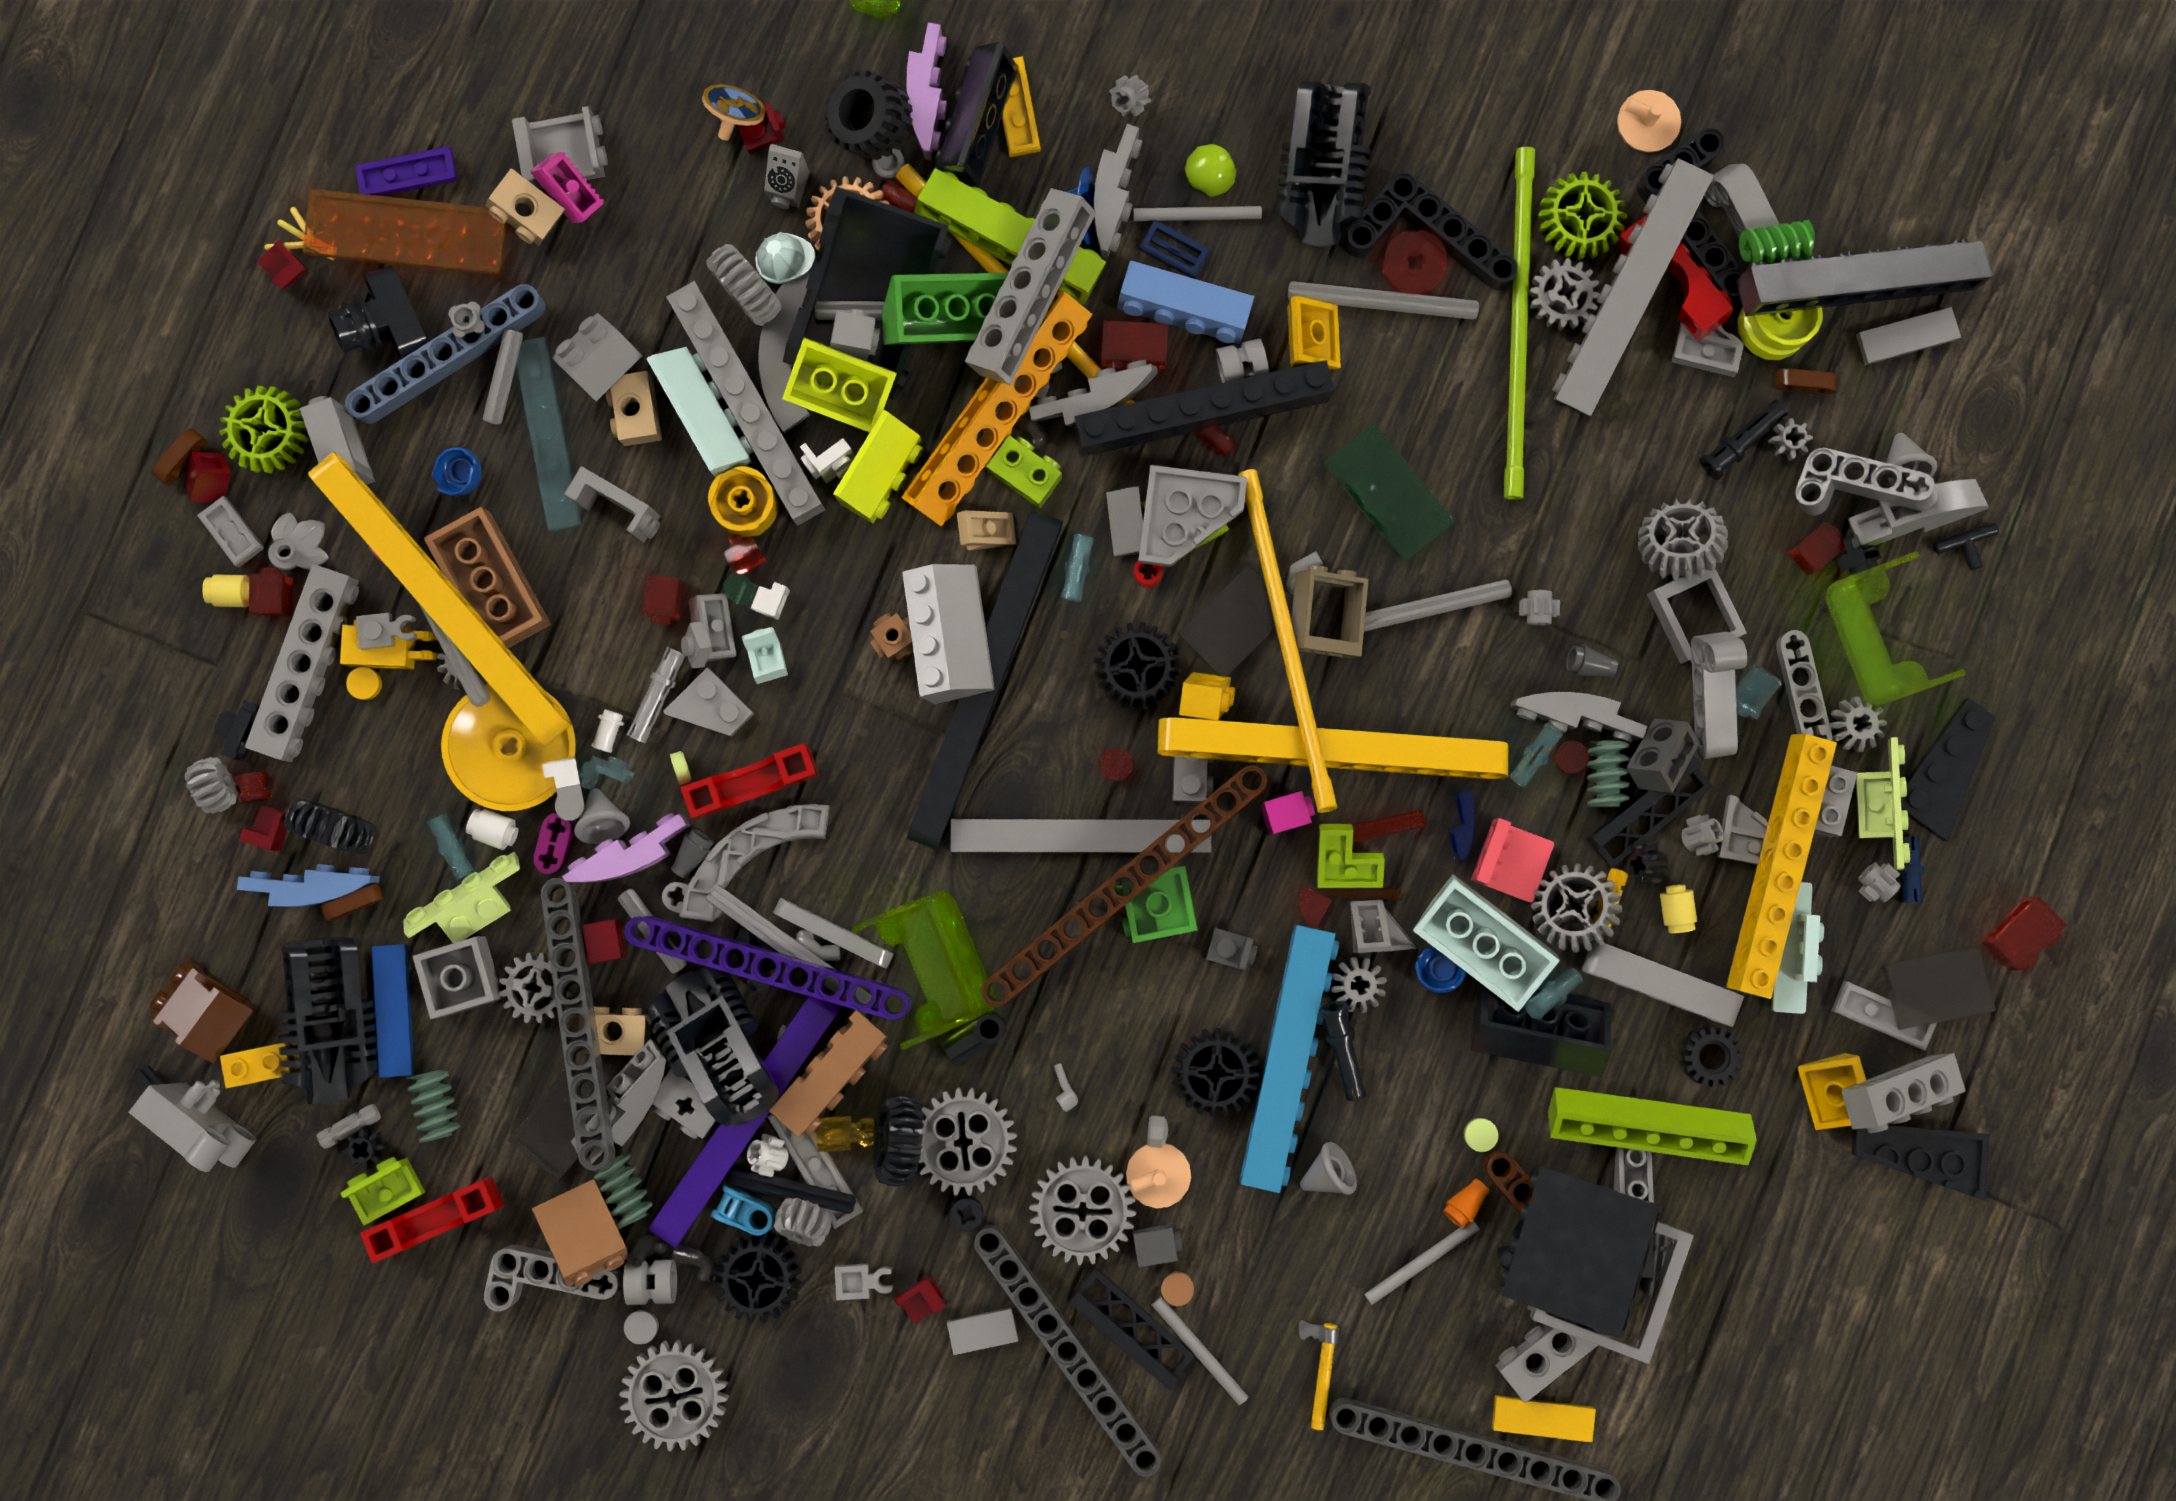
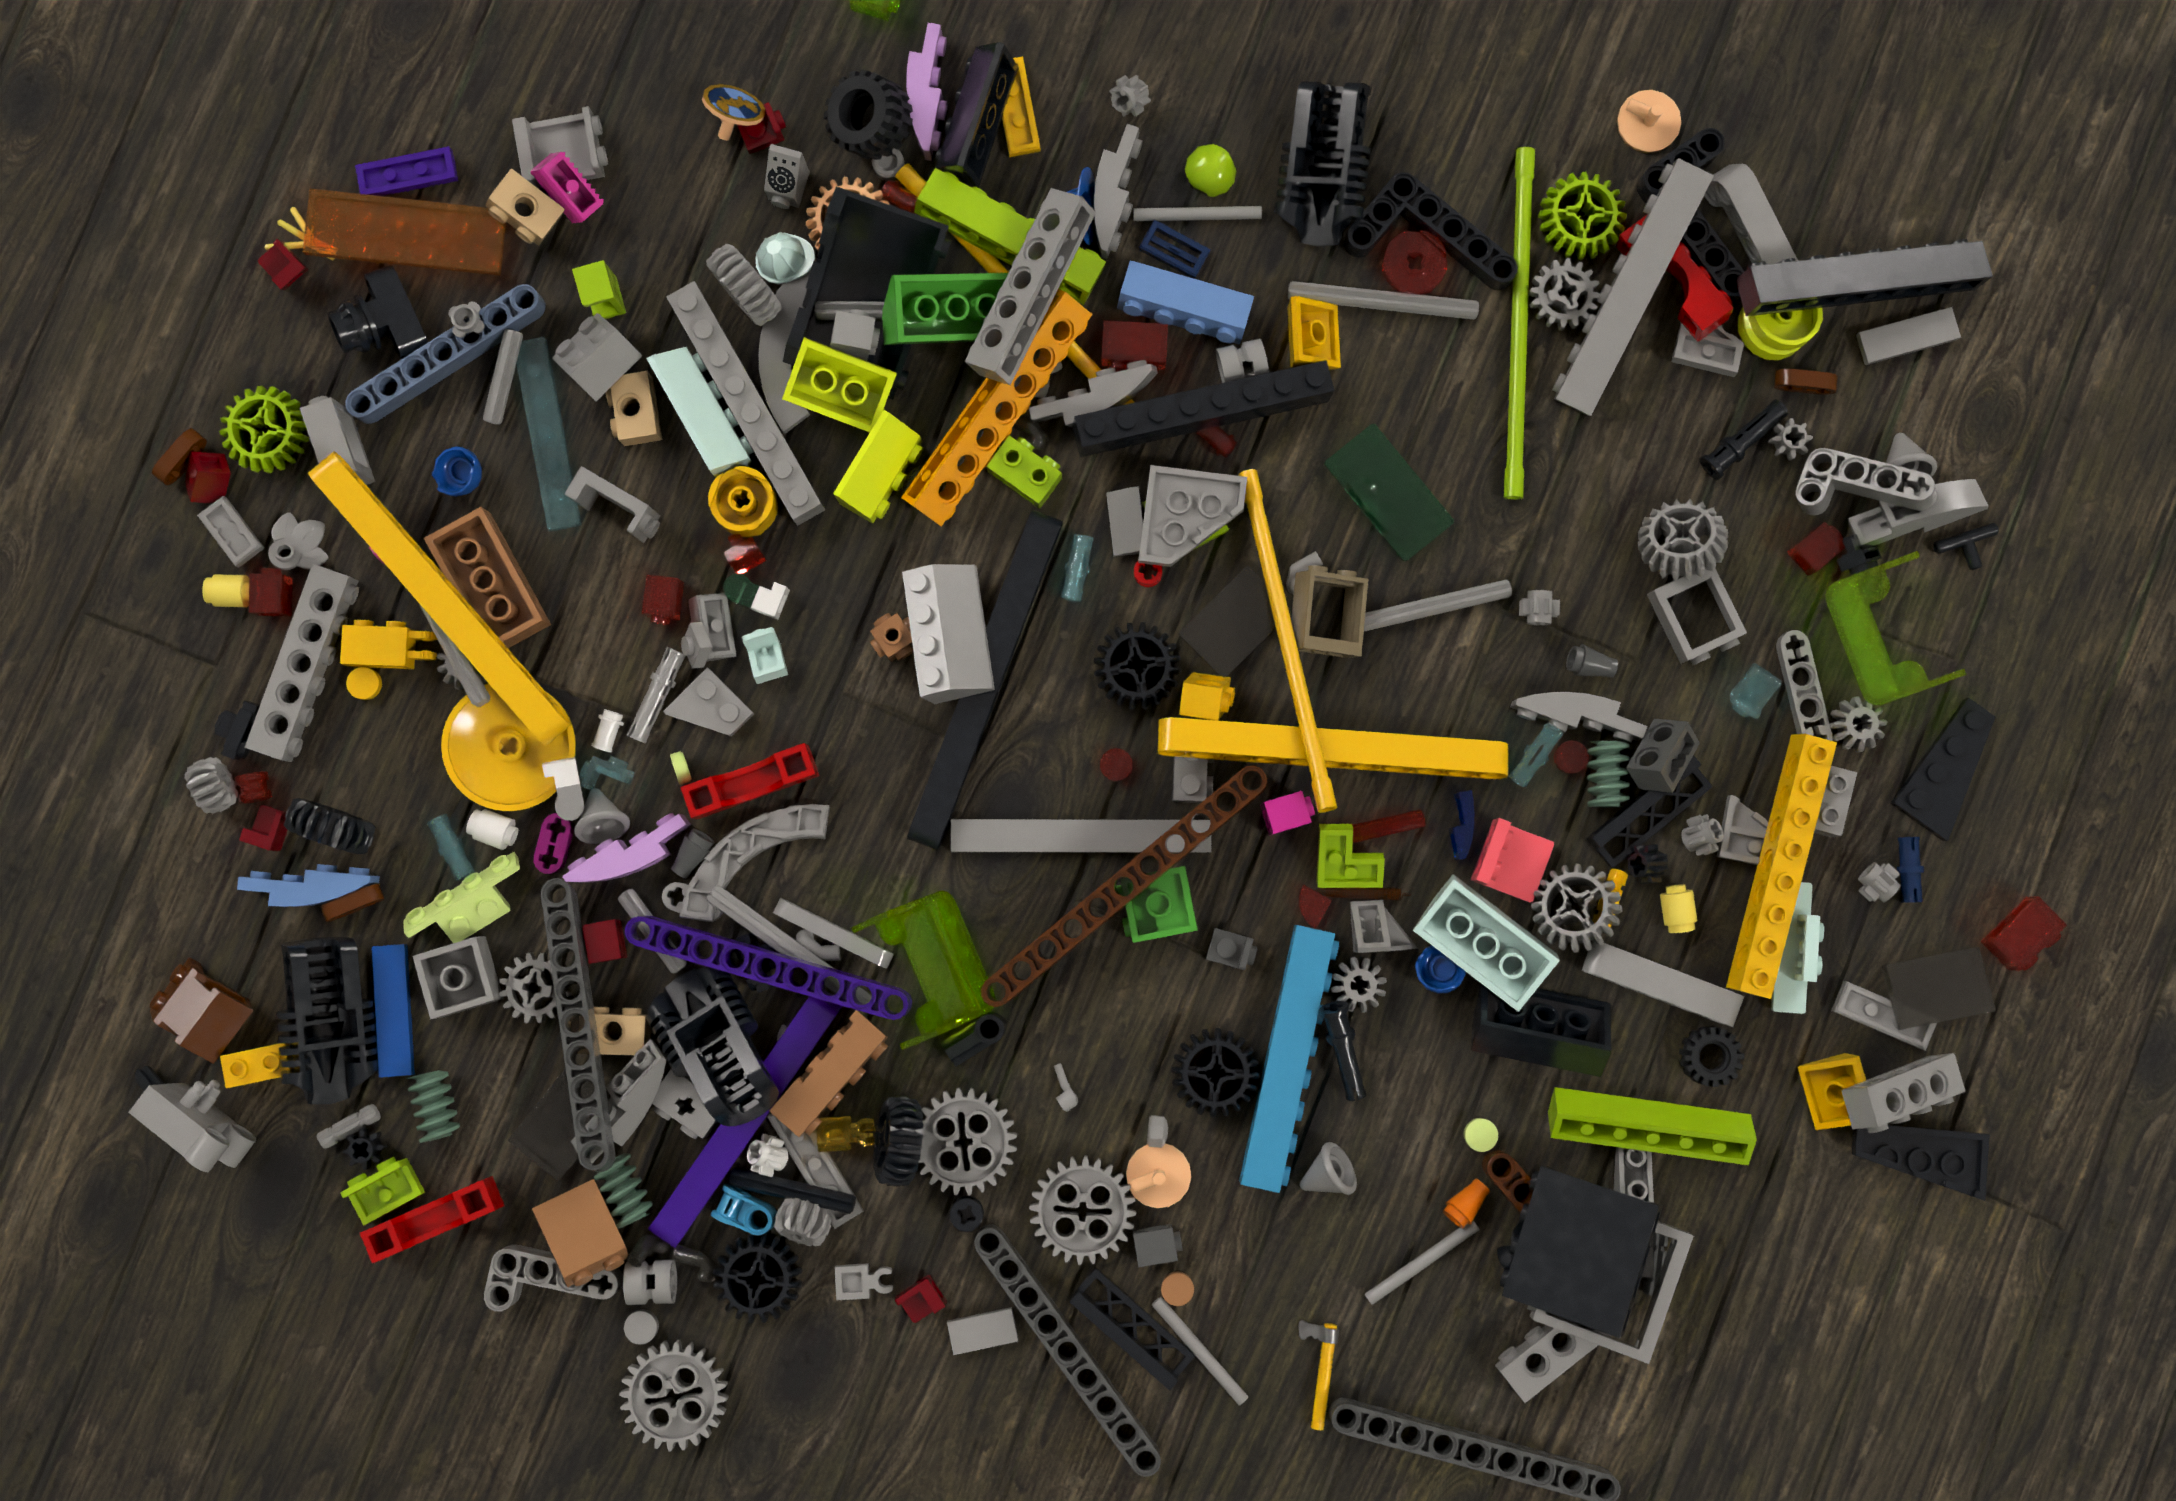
light grey plate [356,613,417,650] -> none
white bracket [800,438,855,483] -> none
tan slope [957,510,1016,550] -> none
yellow tile [1492,1395,1596,1442] -> none
clear light blue pin [1525,968,1583,1020] -> none
light grey beam [1691,632,1747,759] -> none
bright green piece [1739,220,1815,265] -> none
yellowish green bracket [1856,737,1910,870] -> none
none -> lime panel [572,260,626,319]

